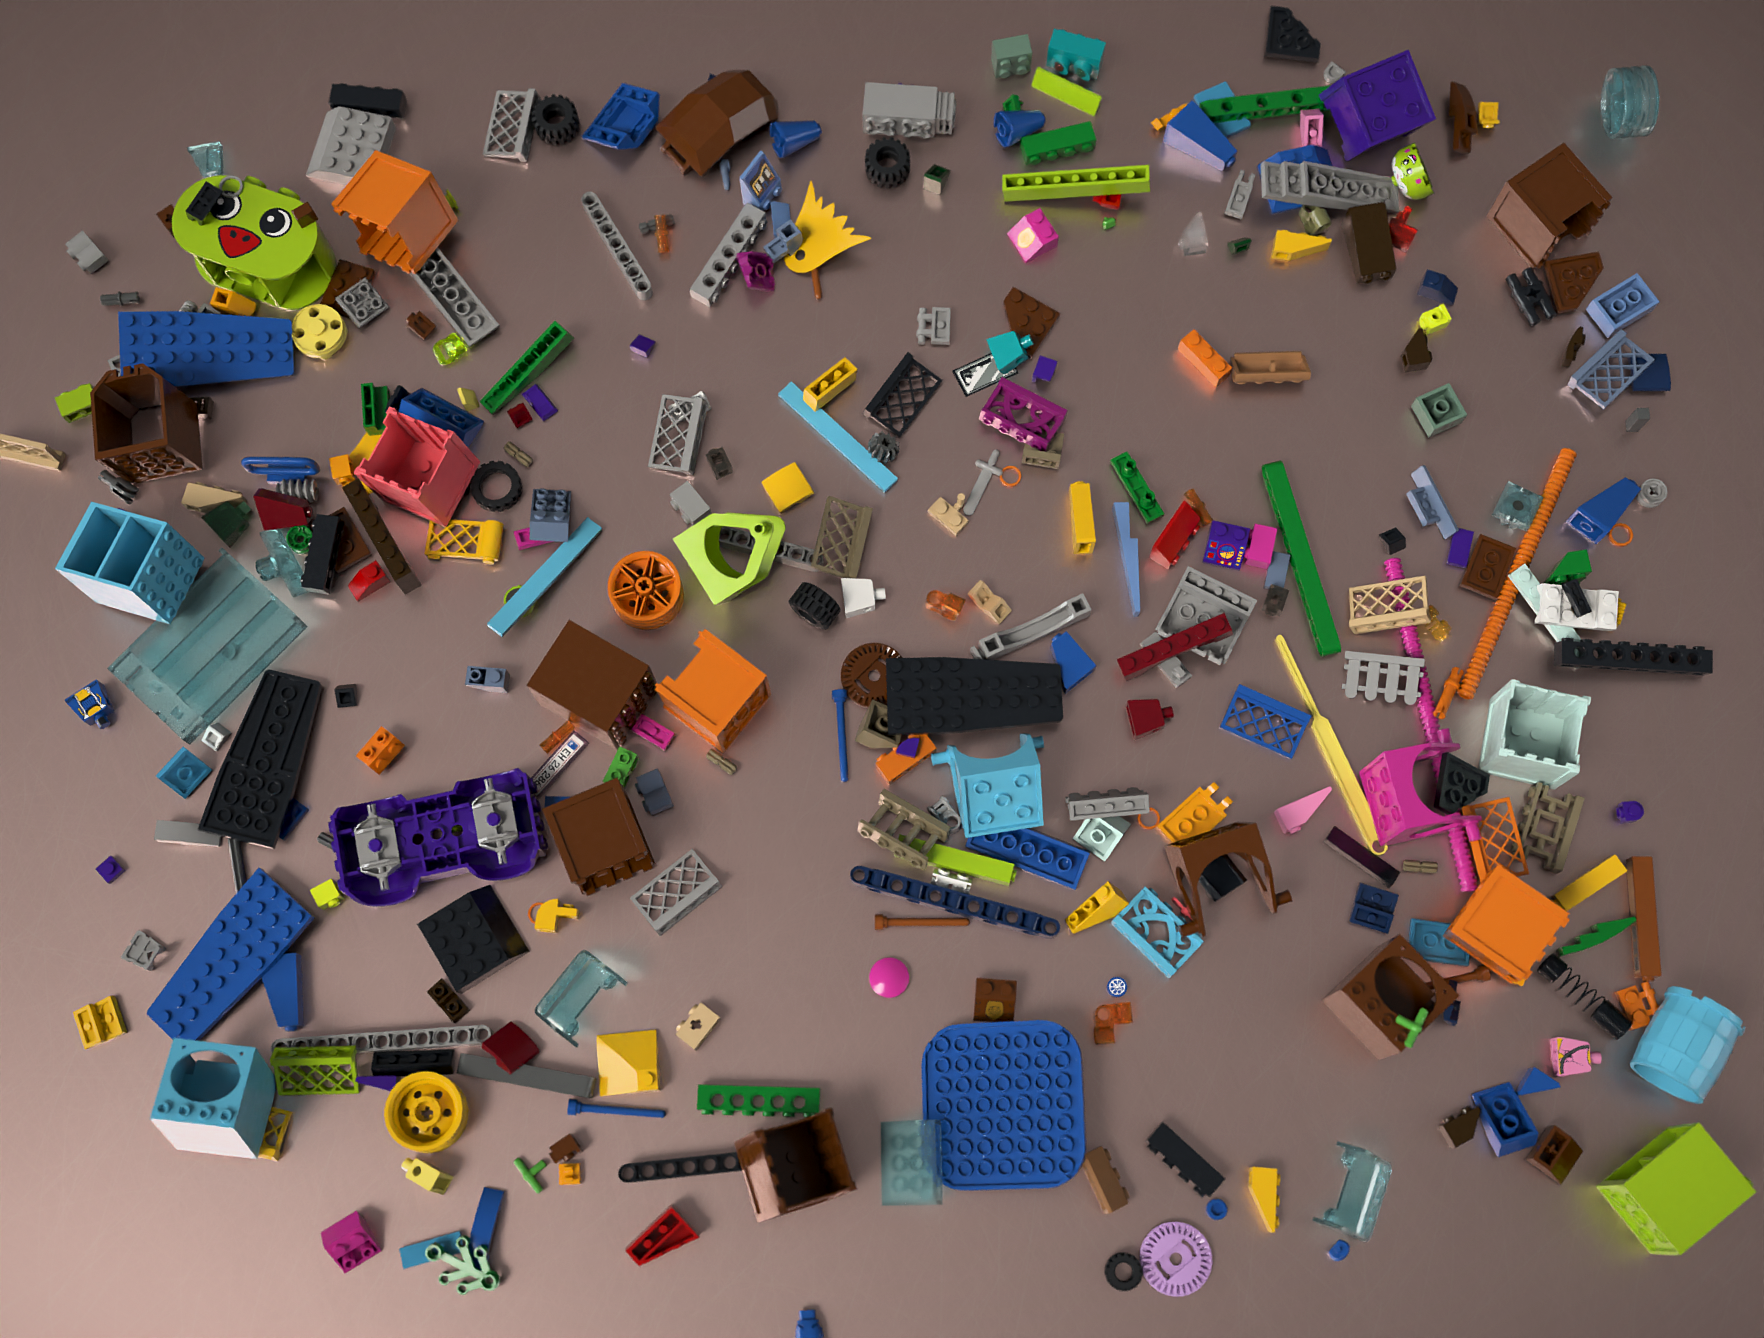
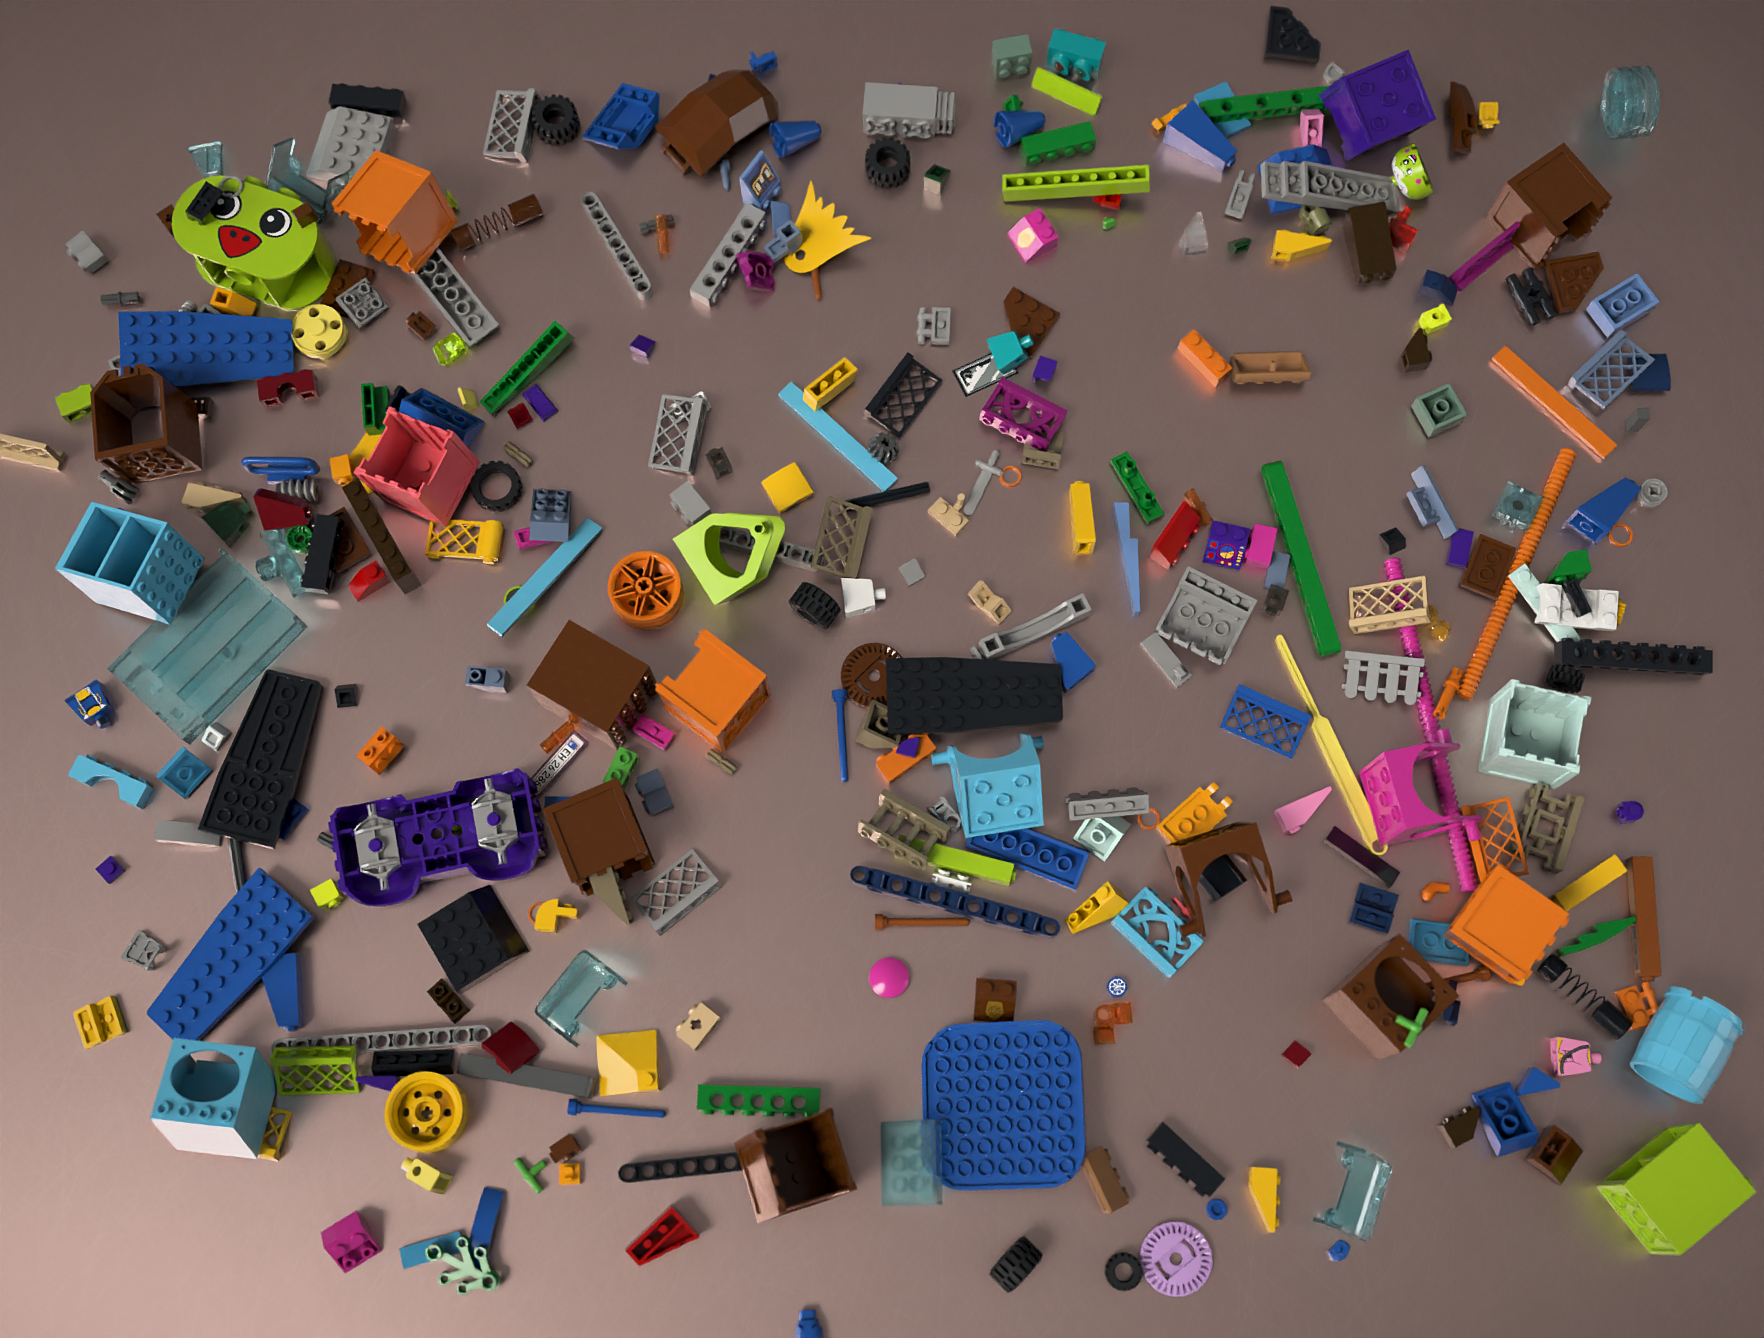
clear orange piece [925,590,966,621] -> none
dark red arch [1117,613,1233,681] -> none
dark red torso [1125,699,1174,740] -> none
dark tan piece [1403,860,1438,873] -> none
black plate [1433,752,1490,815] -> none
dark brown slope [1561,326,1586,368] -> none
none -> medium azure arch [68,754,154,810]
none -> dark red arch [256,369,320,407]
none -> clear light blue windscreen [265,138,350,224]
none -> reddish brown piece [451,193,543,251]
none -> dark tan slope [589,867,632,925]
none -> blue bracket [749,51,778,75]
none -> black axle [839,482,930,512]
none -> light grey slope [899,558,925,586]
none -> black tyre [989,1236,1043,1293]
none -> dark red slope [1281,1040,1312,1069]
none -> orange arm [1422,882,1450,901]
none -> magenta fence [1449,221,1520,292]
none -> orange tile [1491,345,1617,459]
none -> black tyre [1546,664,1585,693]

